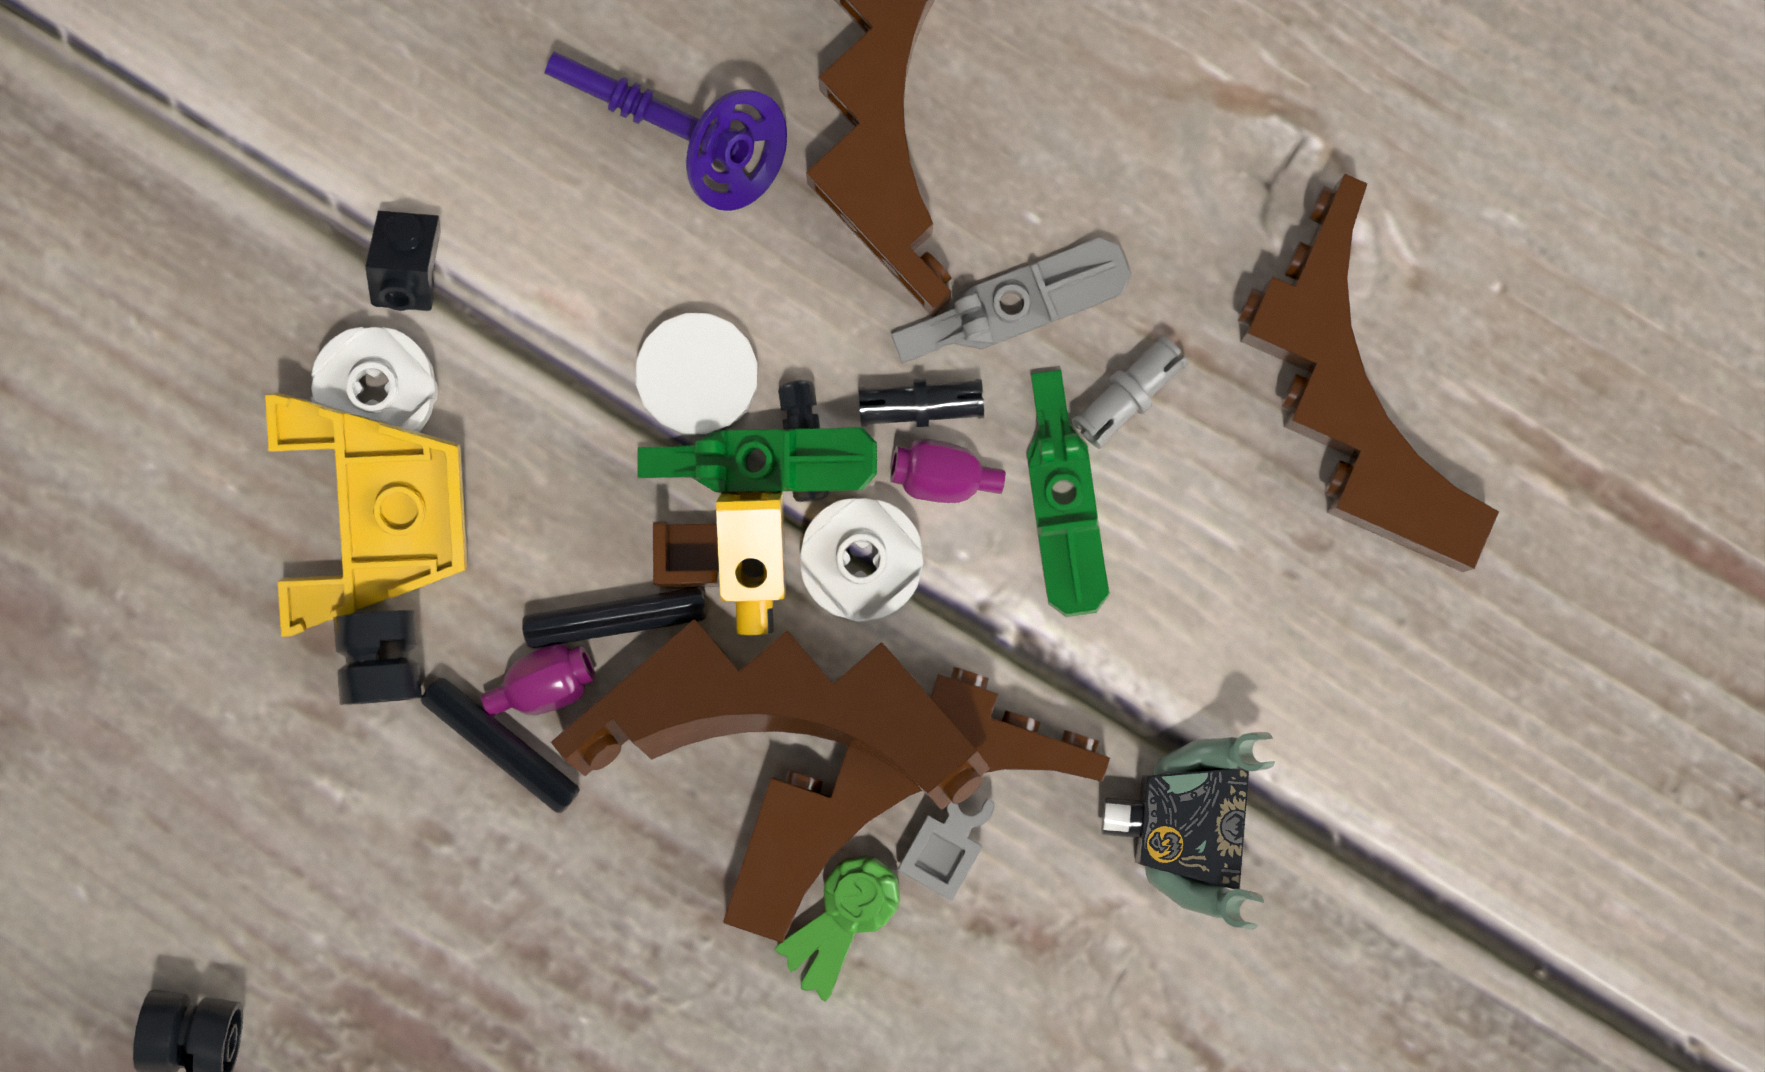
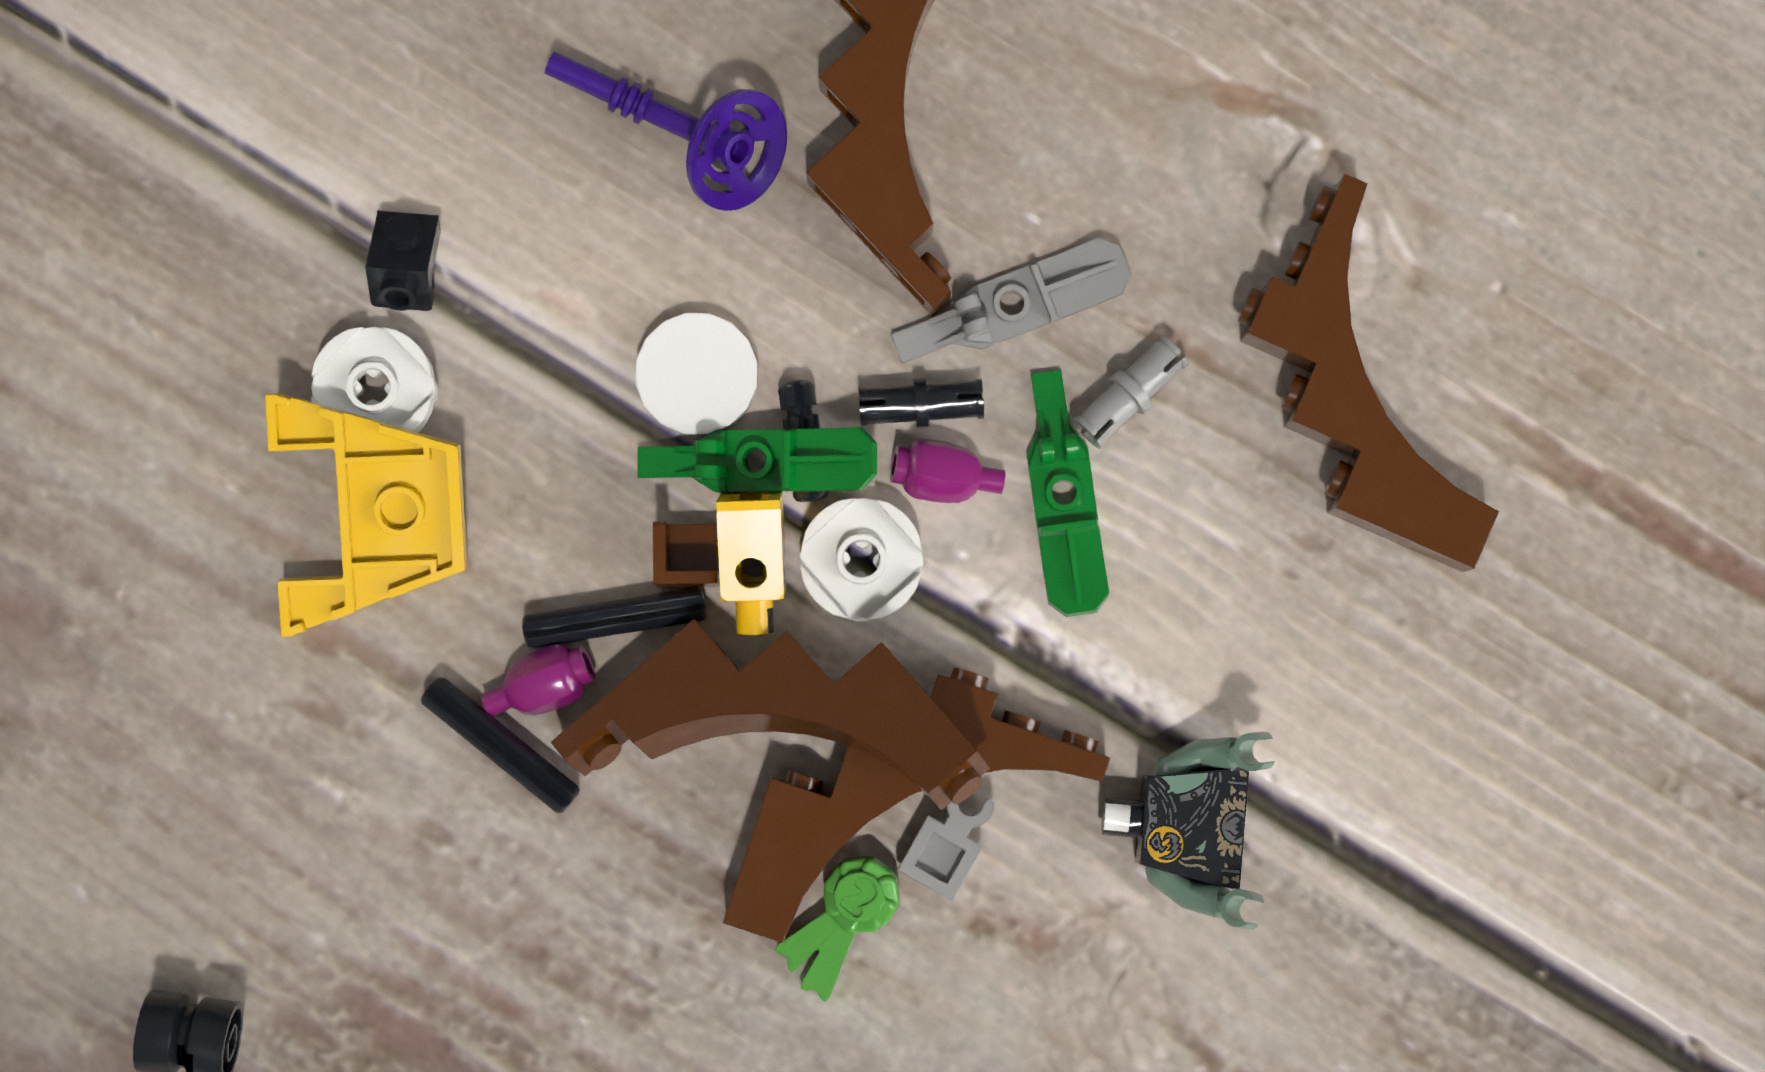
black wheel [333,610,422,705] -> none

